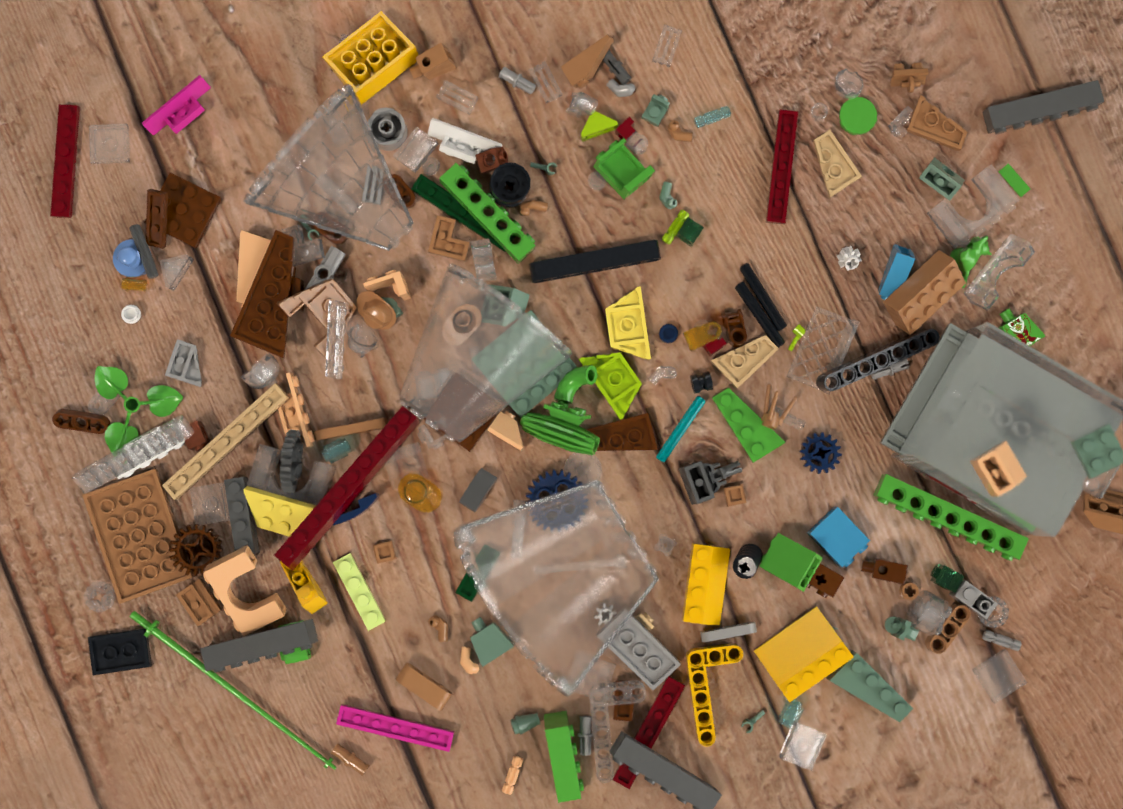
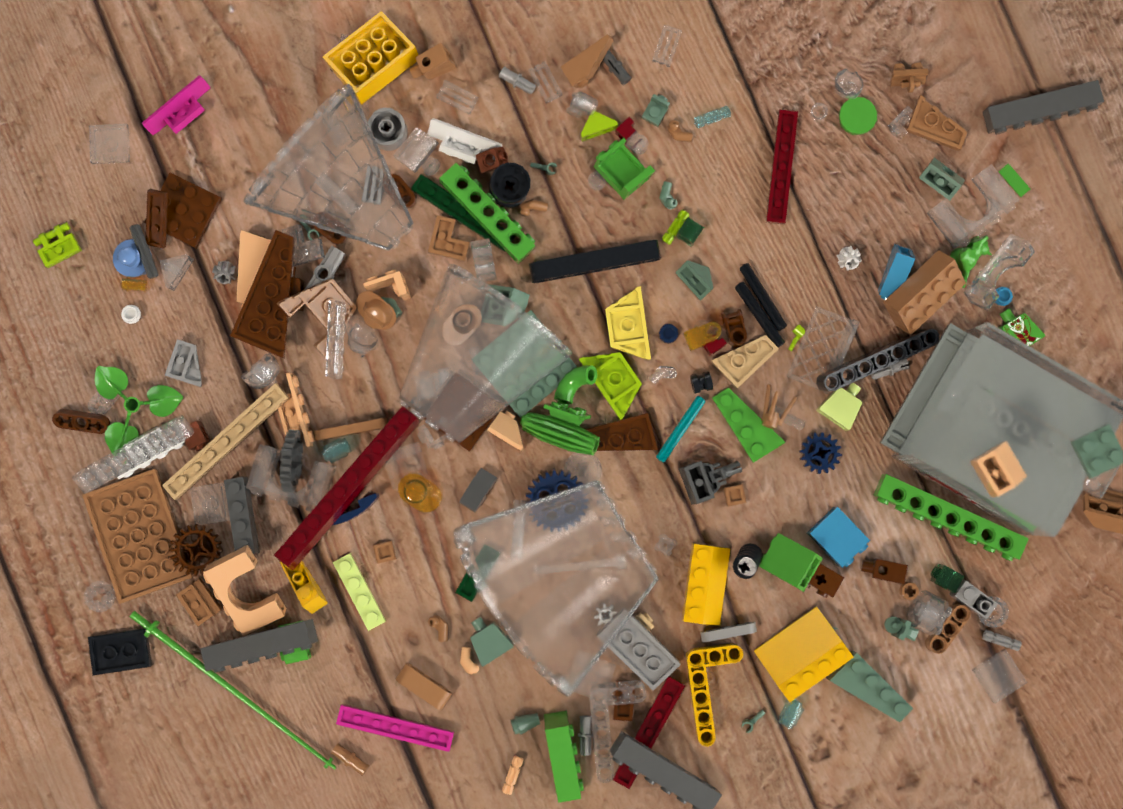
dark red plate [50,104,80,219] -> none
light yellow wing [244,486,316,537] -> none
light grey arm [606,79,635,97] -> none
clear tile [779,721,827,771] -> none
tan wing [813,130,862,198] -> none
none -> lime plate [33,222,82,268]
none -> light grey gear [212,261,237,284]
none -> sand green slope [675,260,713,301]
none -> yellowish green torso [816,383,862,431]
none -> dark azure plate [993,287,1013,306]

